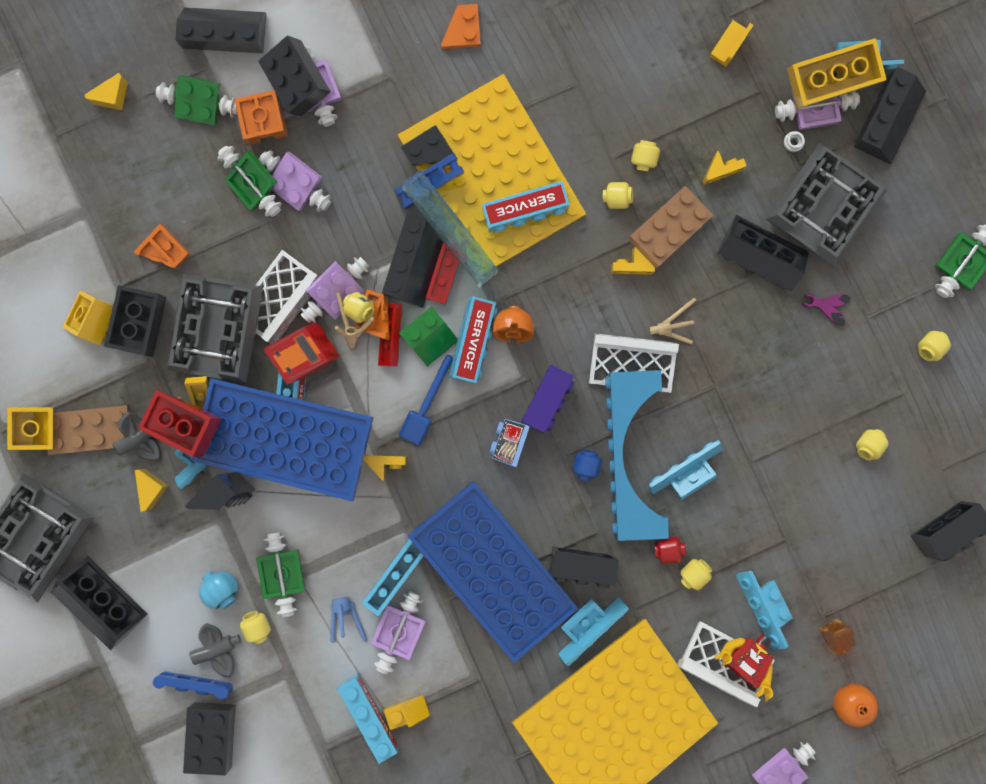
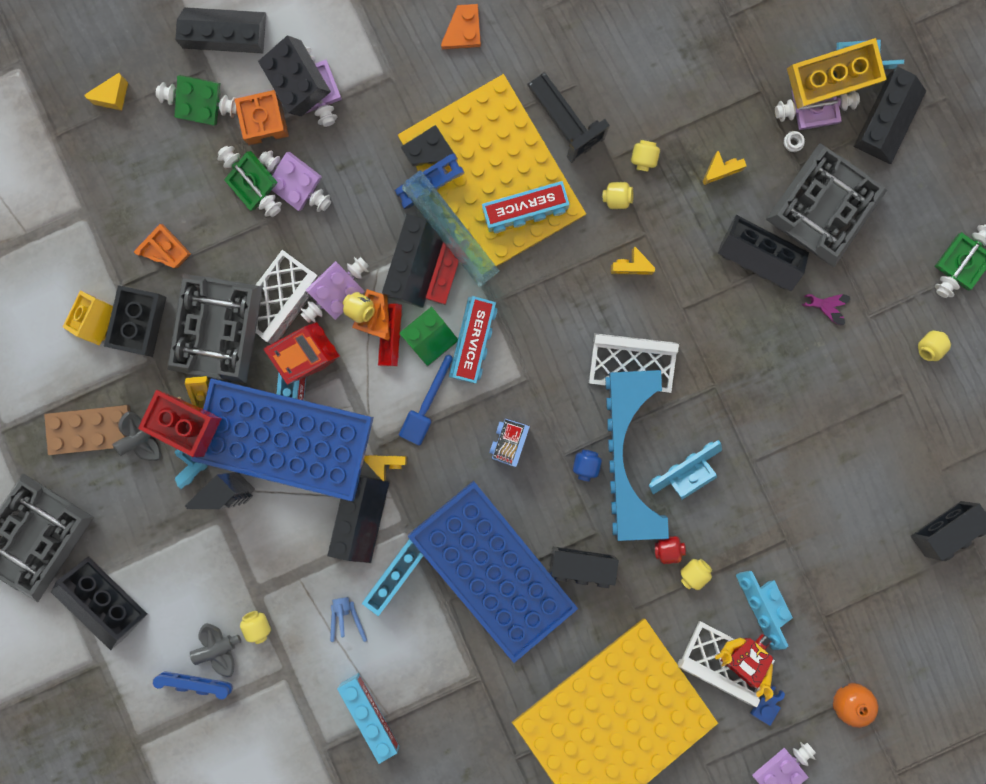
yellow slope [7,407,53,450] -> none
yellow slope [135,469,169,512] -> none
black brick [183,702,236,776] -> none
medium azure plant [199,571,238,610] -> none
green plate [256,532,306,617] -> none
tan plant [335,292,374,349] -> none
lavender plate [371,591,426,674] -> none
yellow slope [383,695,430,730] -> none
orange cylinder [493,306,534,343] -> none
dark purple brick [521,365,575,433] -> none
medium azure bracket [558,597,629,666] -> none
medium nougat plate [628,186,713,269] -> none
tan plant [650,298,696,344] -> none
yellow panel [709,20,753,67] -> none
clear orange slope [819,619,856,655] -> none
light yellow head [856,429,889,461] -> none
none -> black slope [327,475,390,563]
none -> black bracket [527,72,610,163]
none -> blue plate [750,684,785,726]

